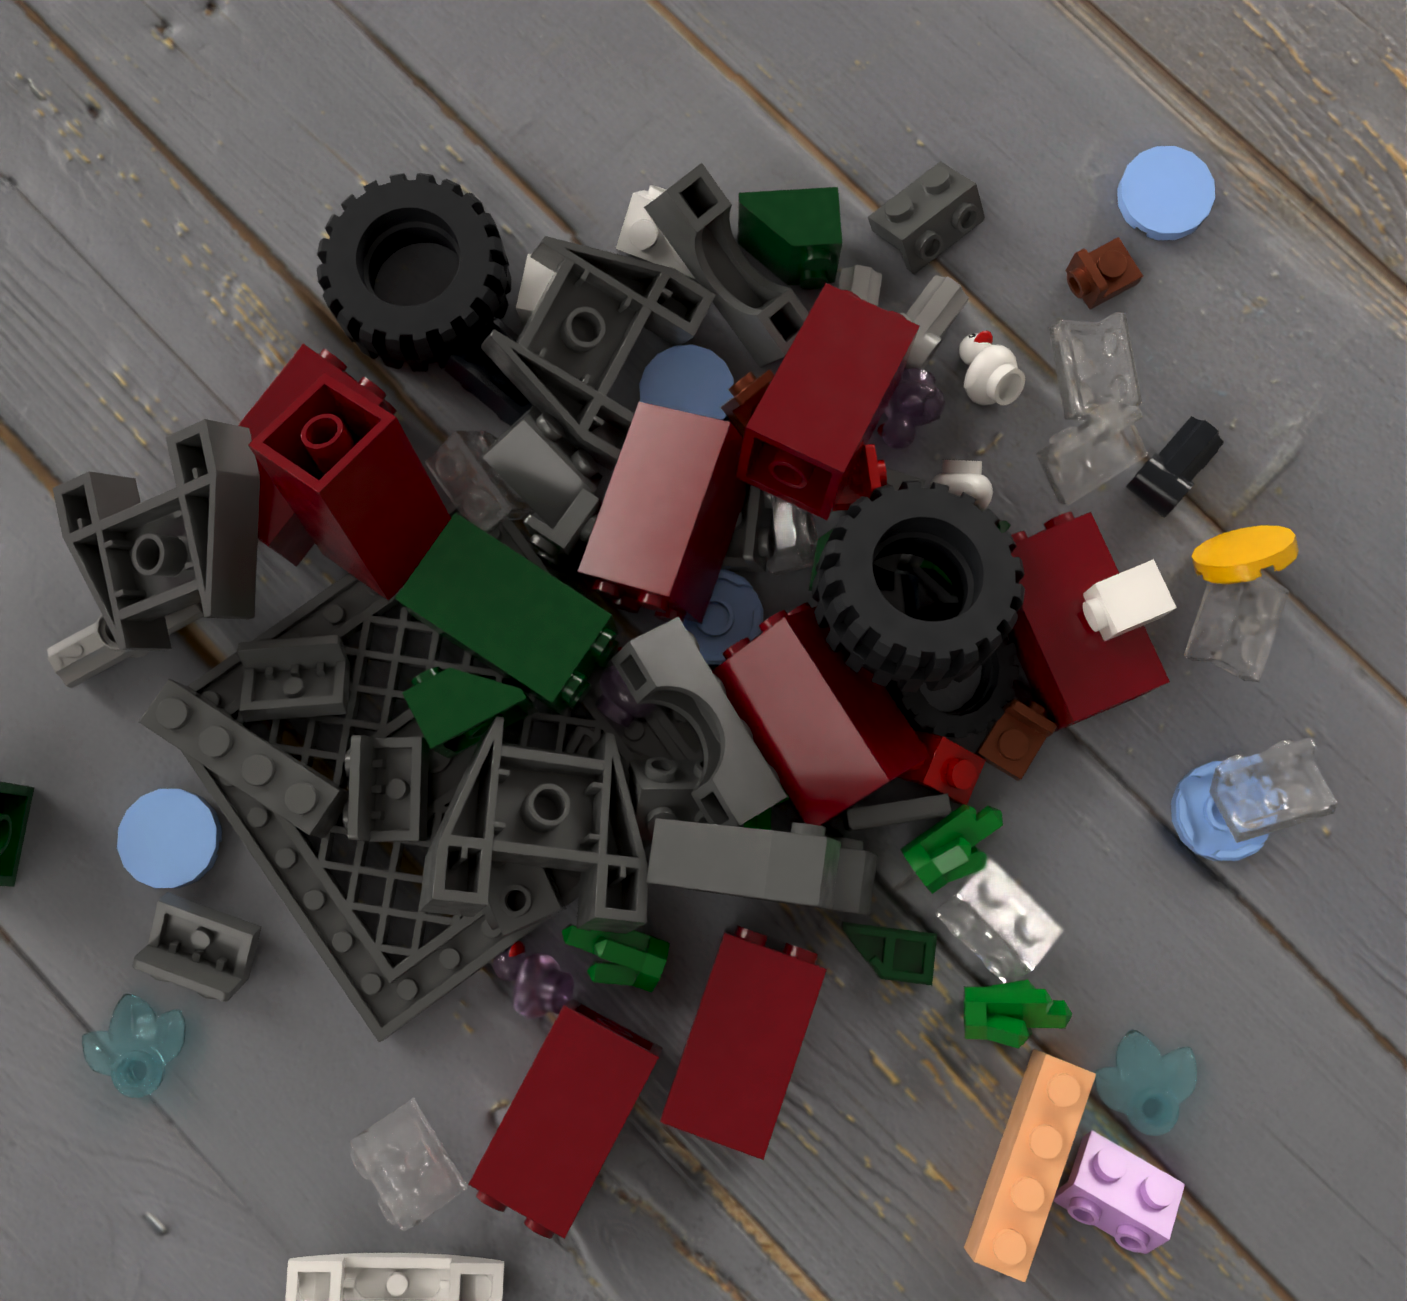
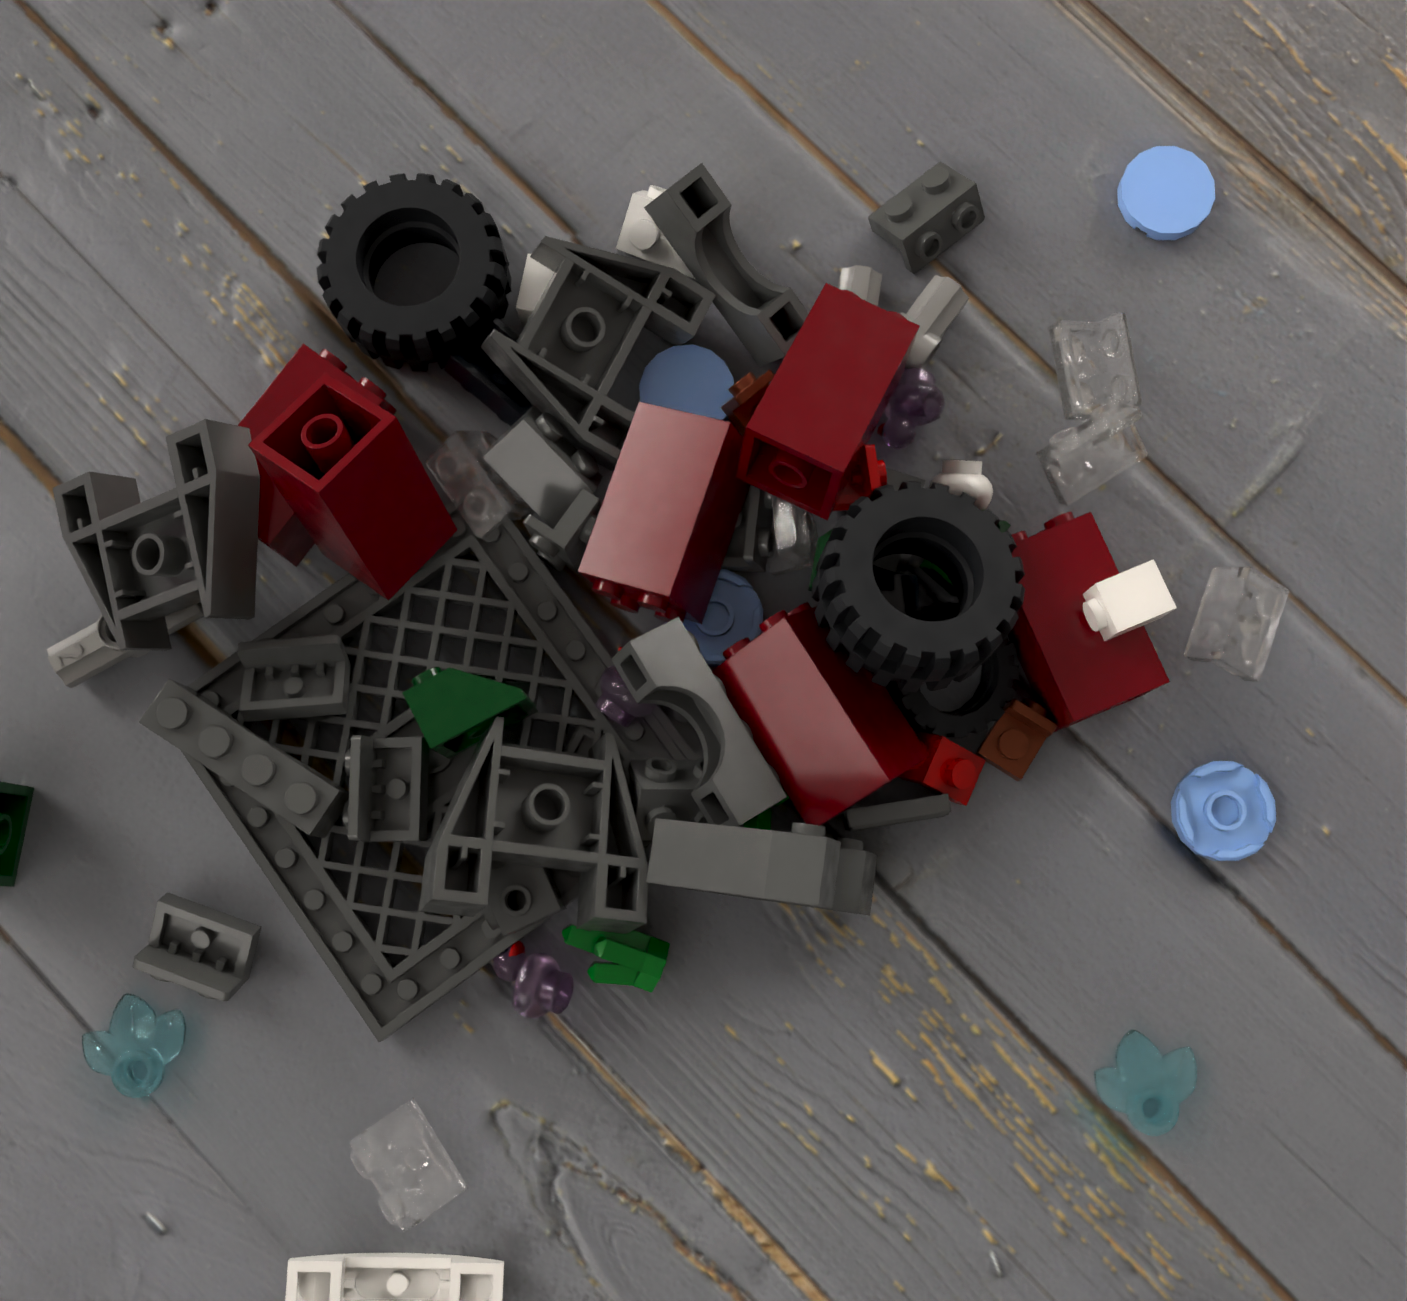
light blue tile [117,789,222,888] -> none
dark green brick [395,512,620,716] -> none
dark red brick [468,999,663,1239] -> none
dark red brick [660,925,827,1160] -> none
dark green slope [737,187,842,289] -> none
dark green tile [841,922,937,986] -> none
green rock [900,804,1003,894] -> none
clear bracket [935,857,1064,983] -> none
white animal [959,330,1025,406] -> none
green rock [963,979,1072,1049] -> none
light nougat brick [964,1048,1096,1282] -> none
lavender bracket [1053,1130,1185,1254] -> none
copper bracket [1065,237,1143,310] -> none
black piece [1126,416,1224,517] -> none
yellow tile [1191,525,1299,584] -> none
clear bracket [1209,738,1338,843] -> none

